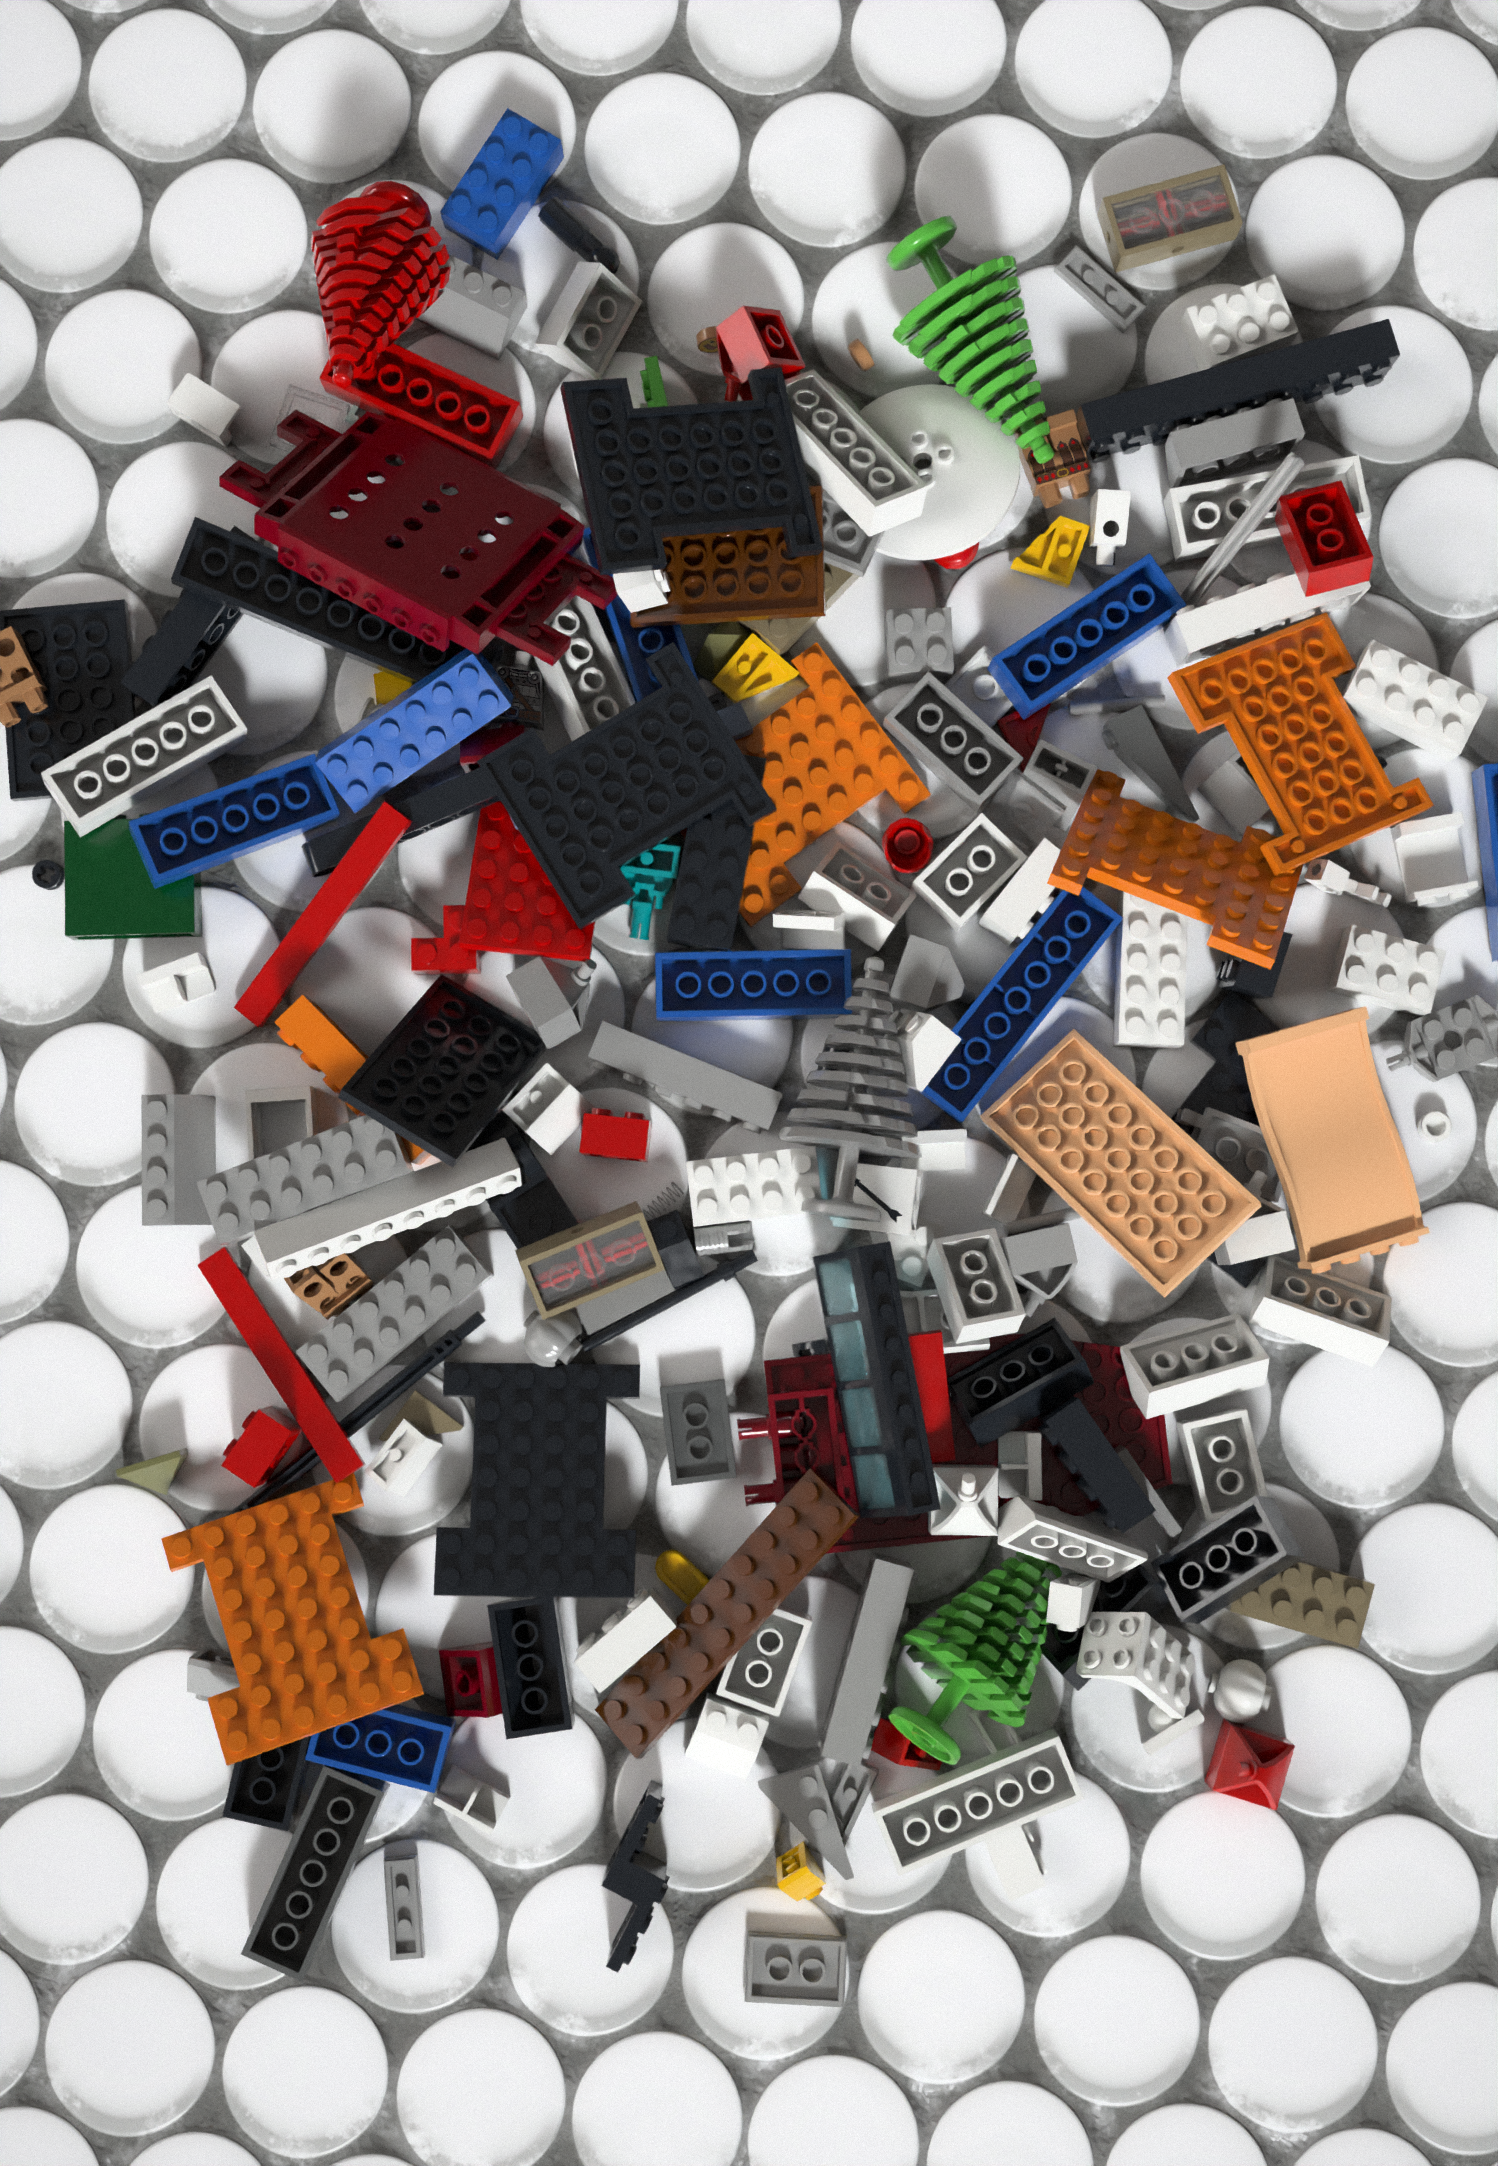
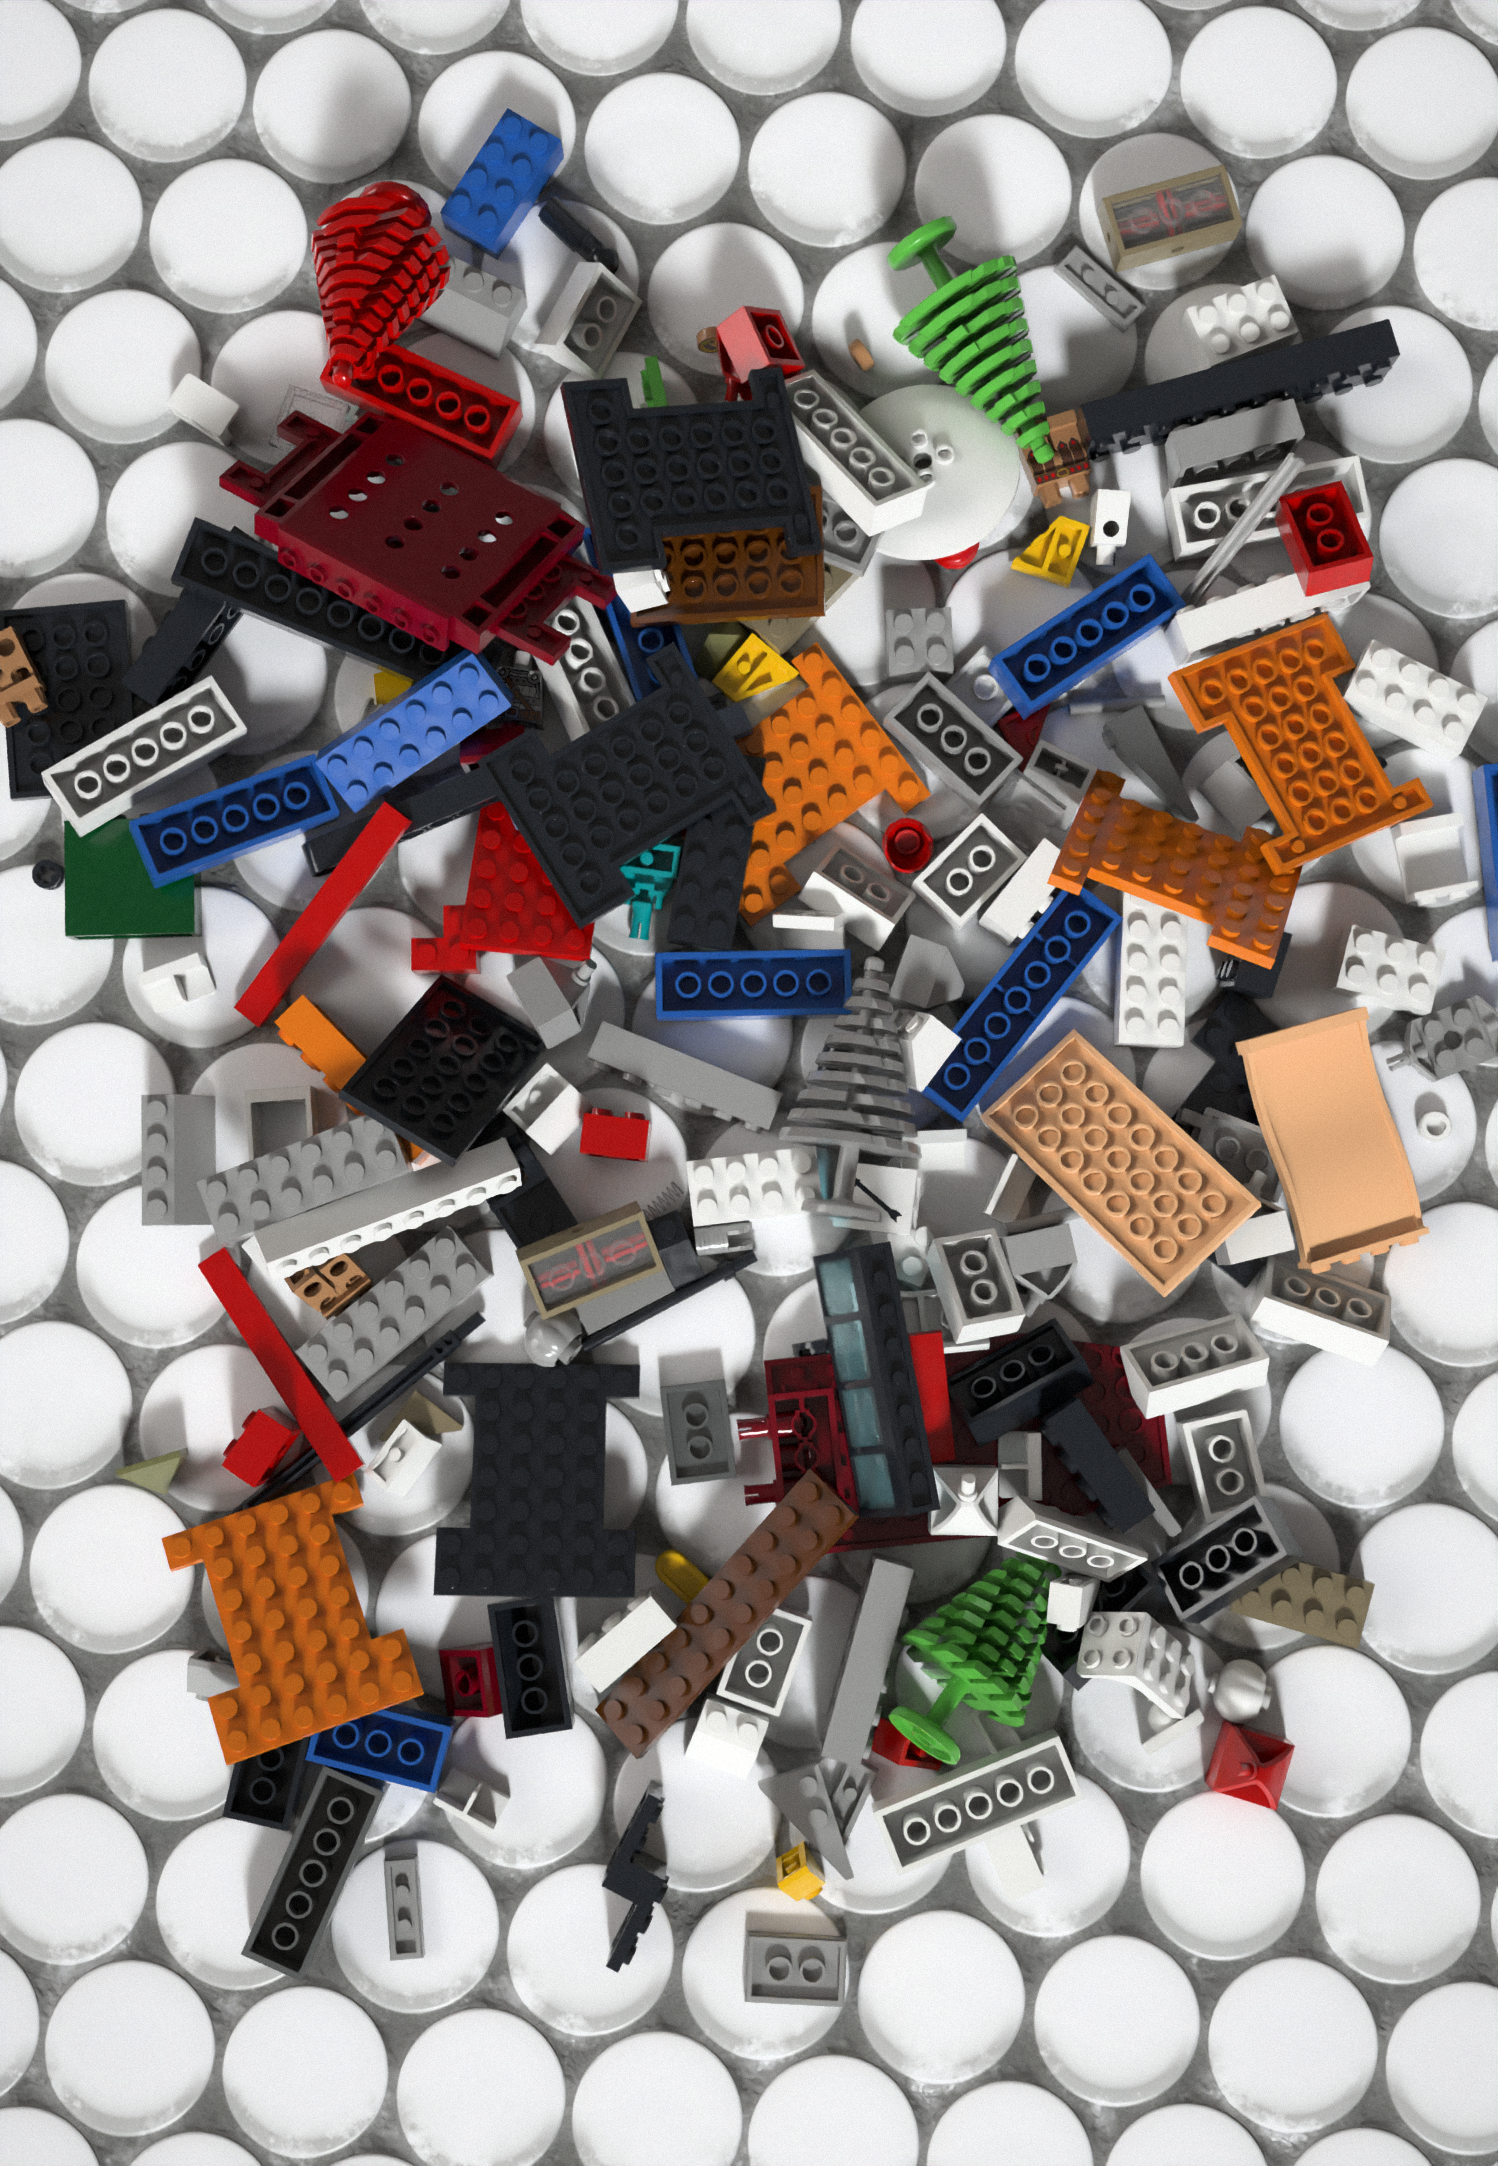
white piece [1304,859,1392,908] -> none

